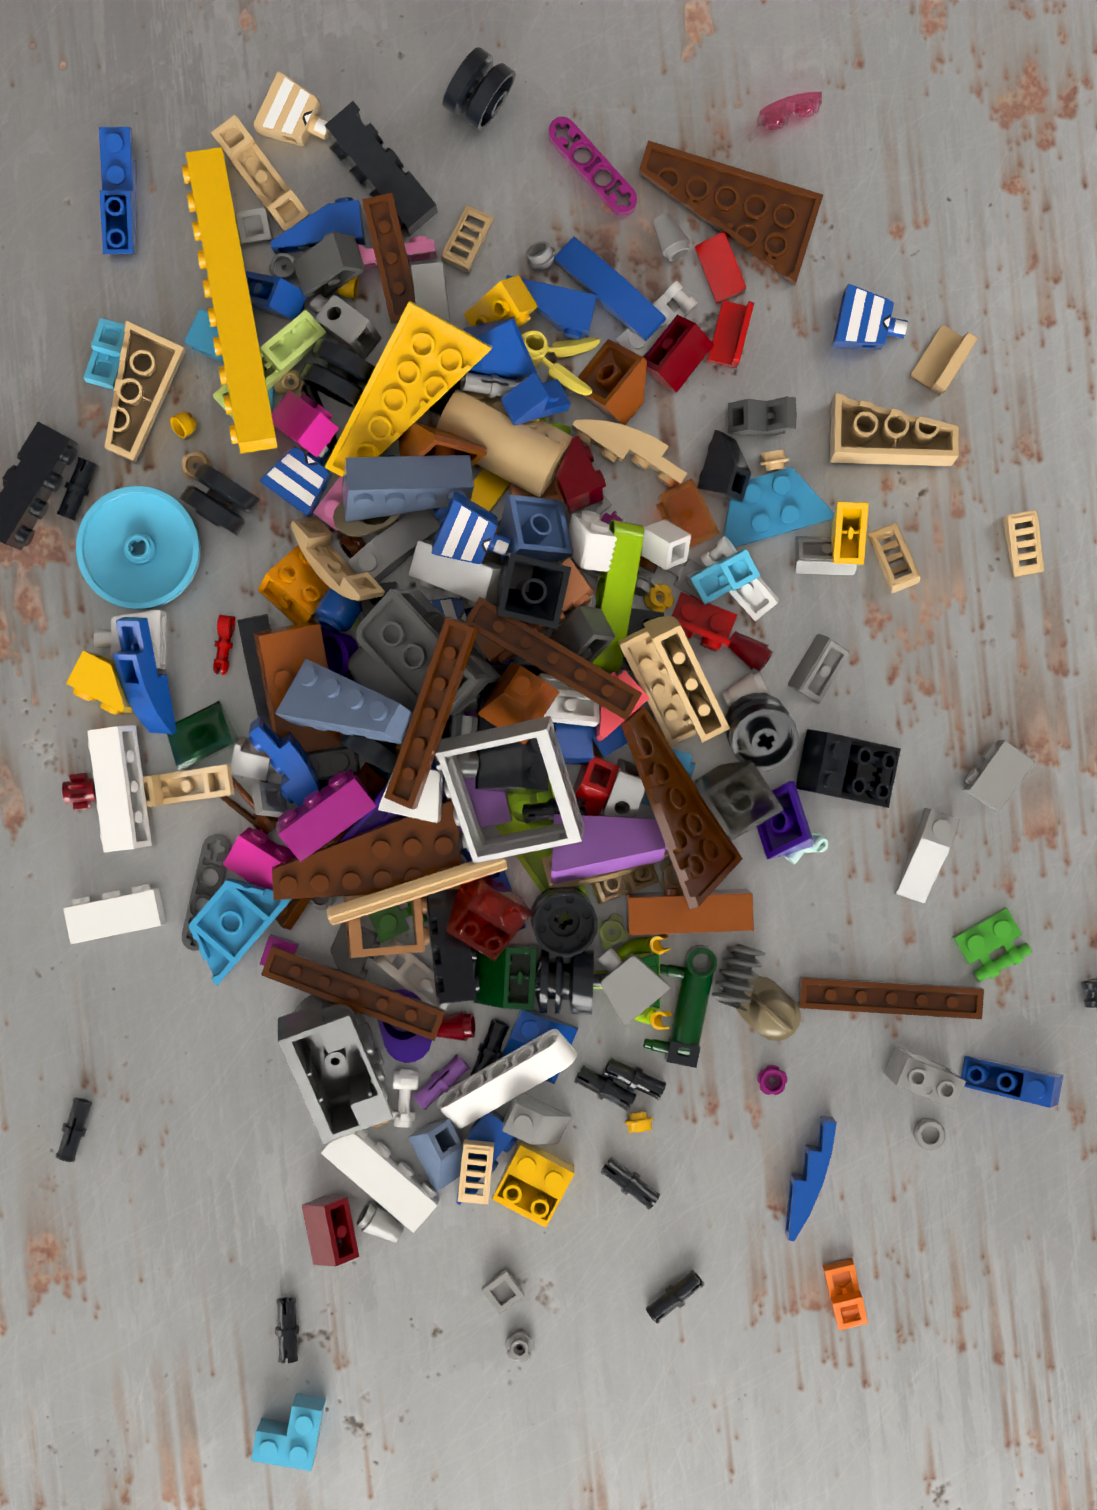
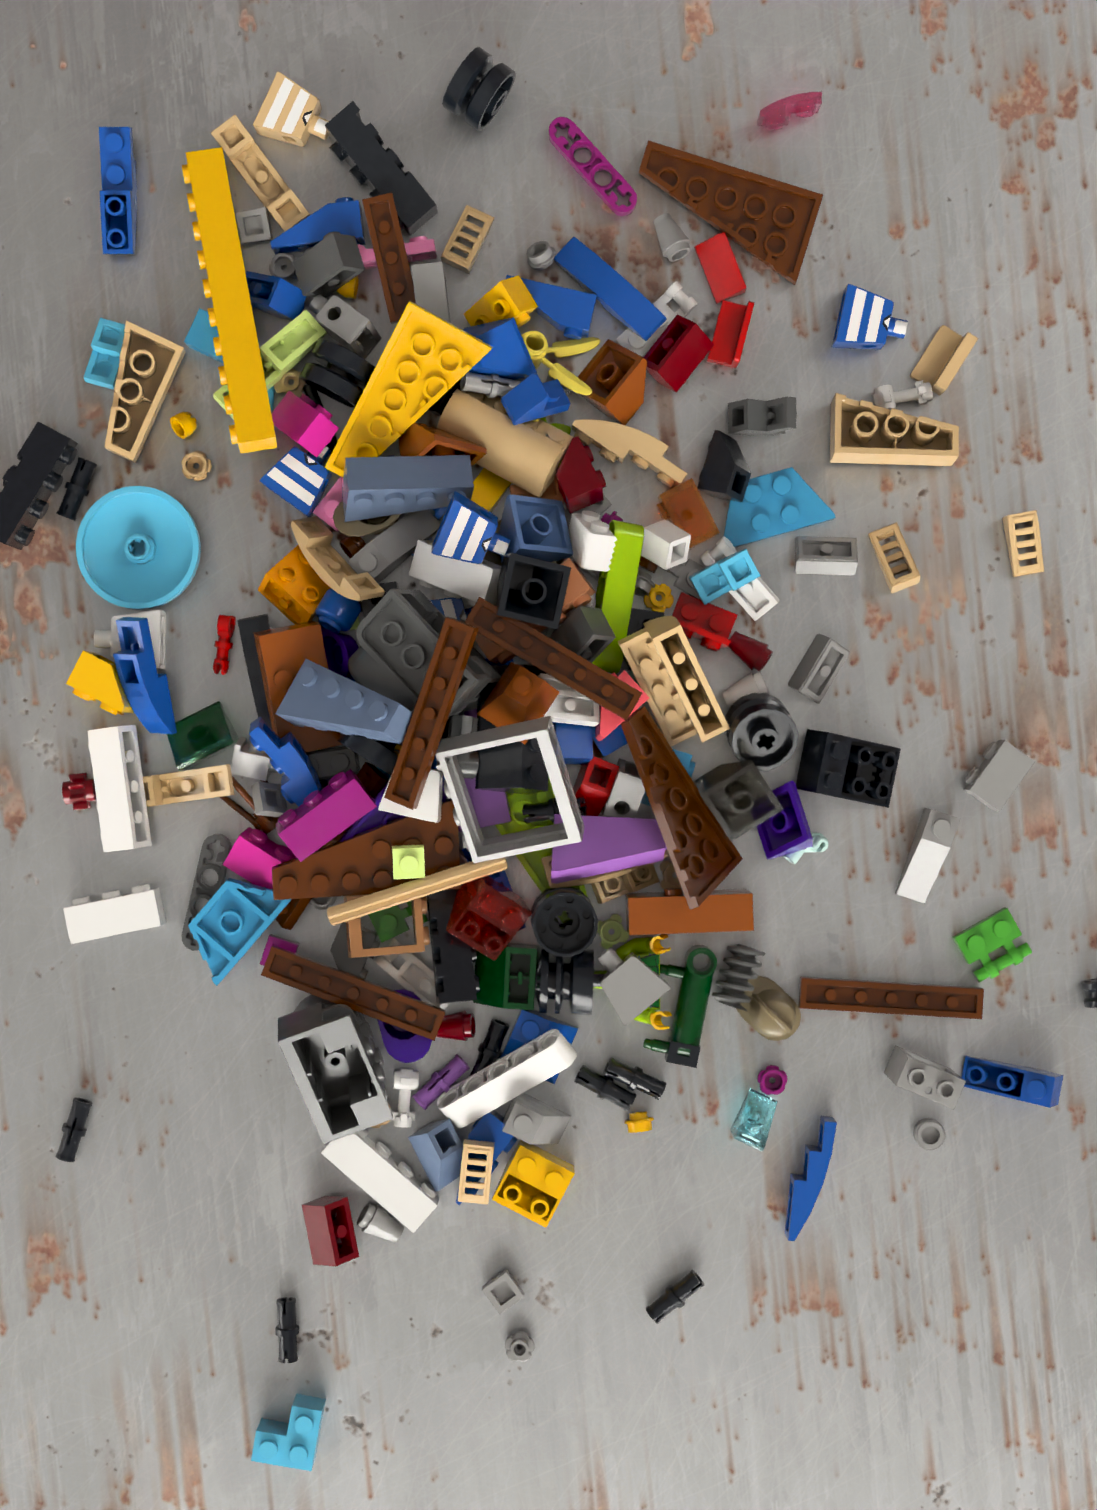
black wheel [179,462,260,536] -> none
black pin [601,1157,660,1210] -> none
tan plate [759,449,789,471] -> none
orange slope [822,1258,868,1330] -> none
yellow slope [831,501,869,565] -> none
none -> yellowish green plate [392,845,425,879]
none -> clear light blue slope [730,1088,778,1151]
none -> white bar [873,380,933,410]

